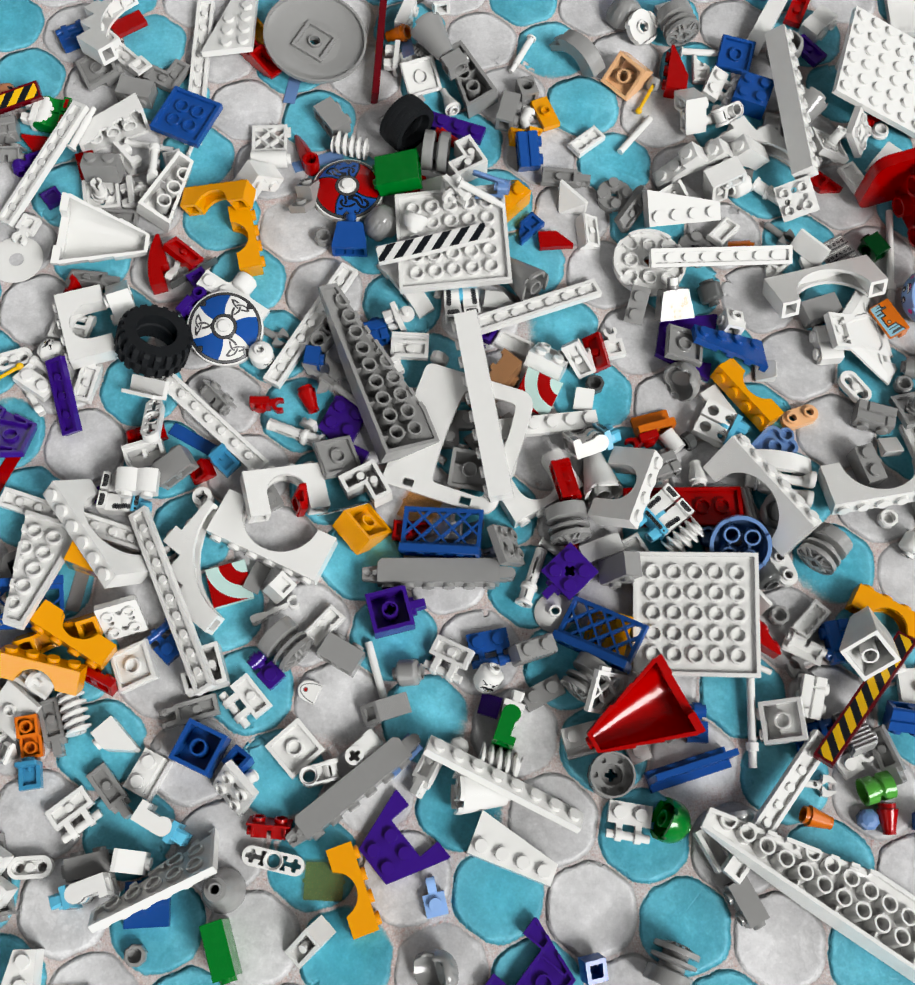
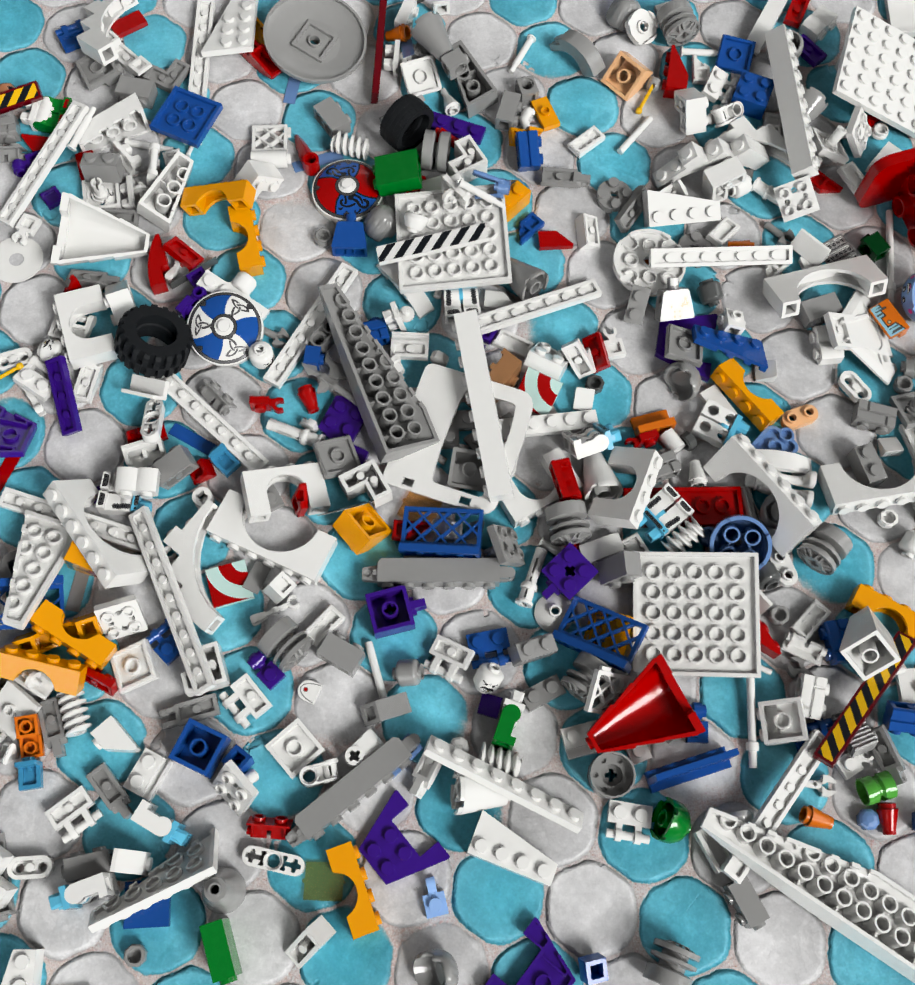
light grey slope [289,178,320,213] -> none
white slope [558,179,588,214] -> none

